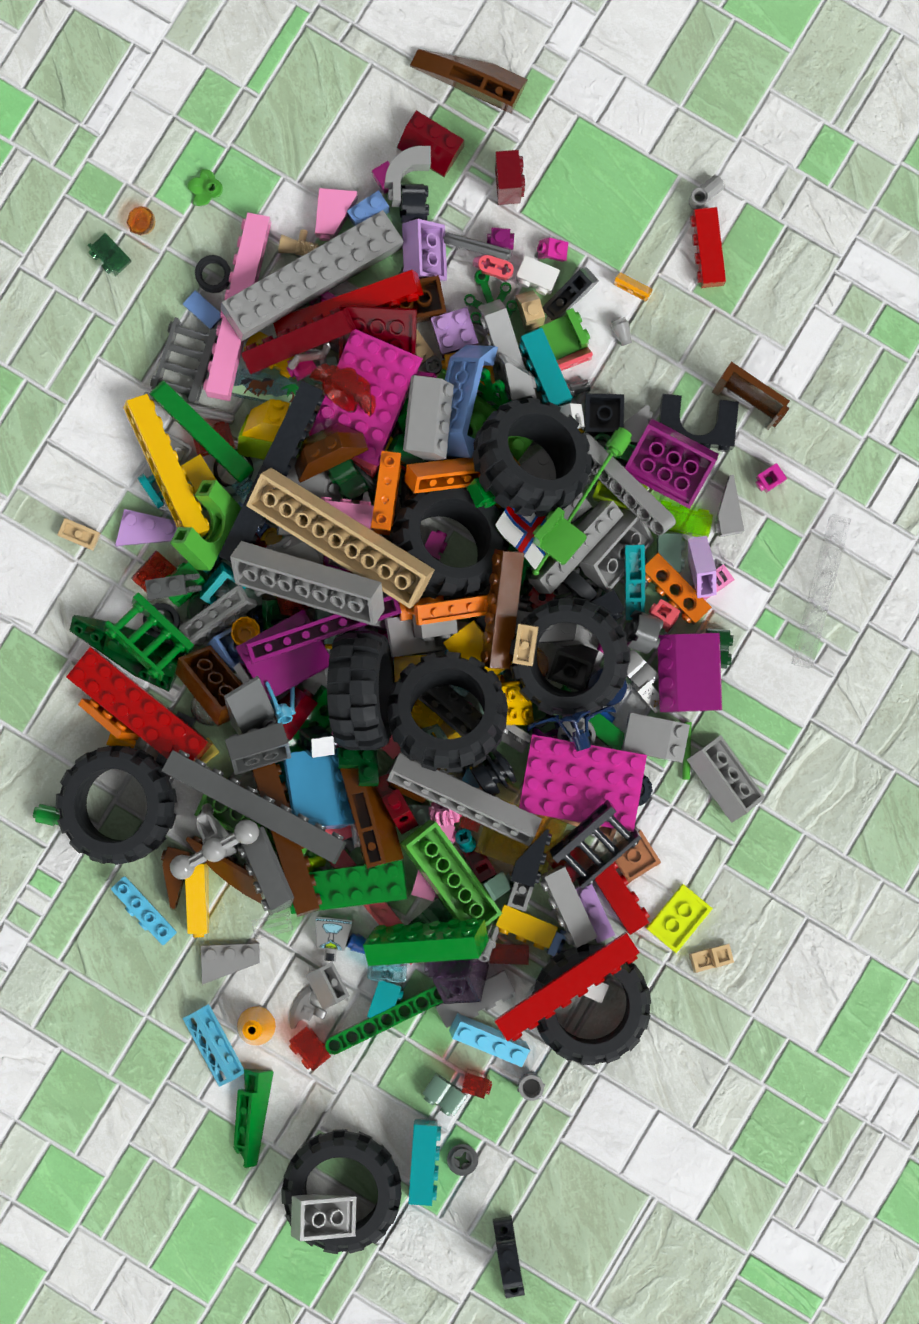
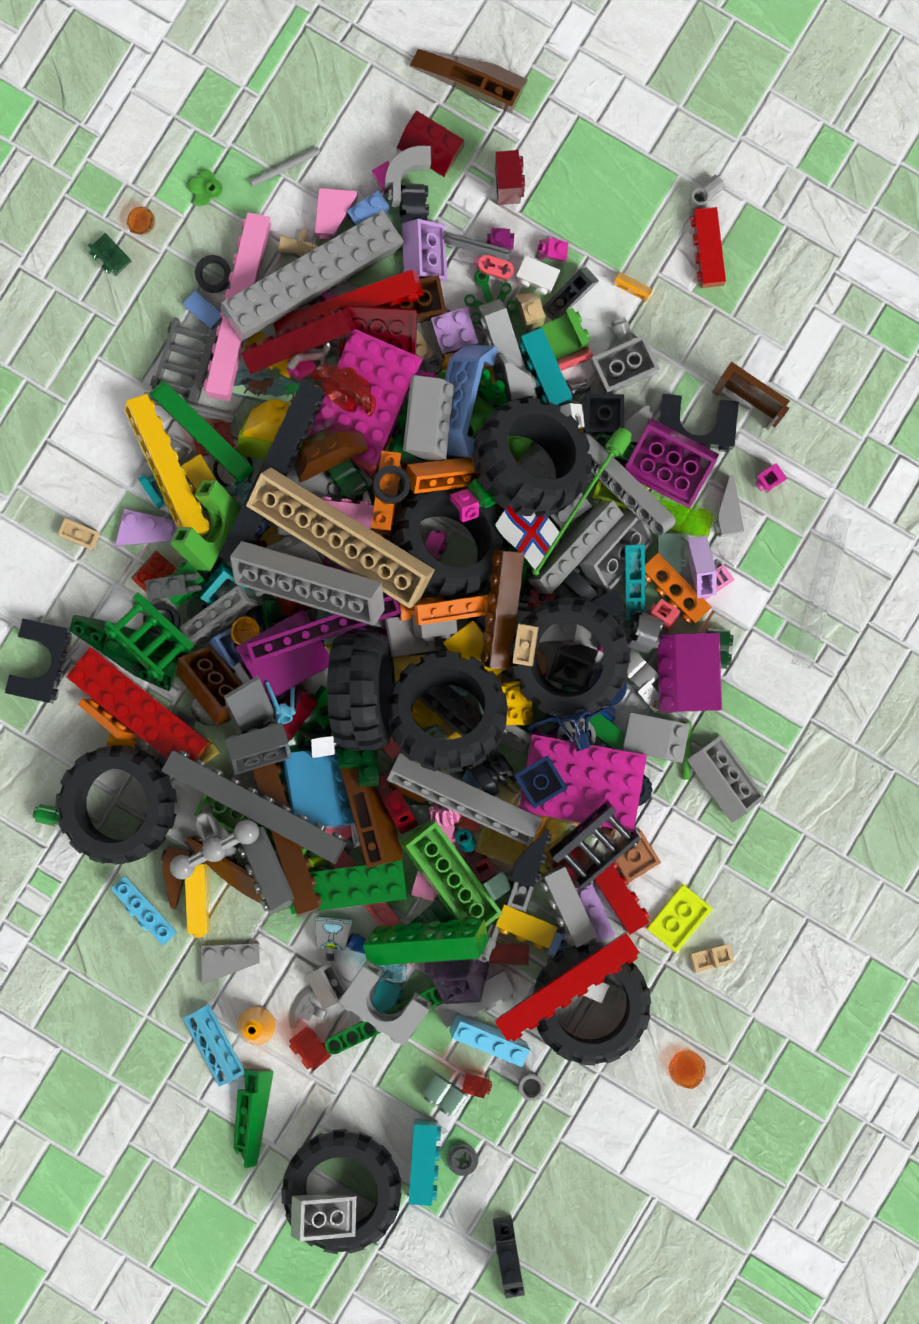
bright green bracket [533,507,587,565] -> none
none -> black arch [5,618,72,704]
none -> light grey bar [250,147,321,187]
none -> light grey arch [339,960,432,1046]
none -> black tyre [372,466,410,504]
none -> dark pink bracket [450,489,479,522]
none -> dark blue brick [514,755,568,809]
none -> light grey brick [590,335,660,394]
none -> clear orange hat [669,1050,706,1089]

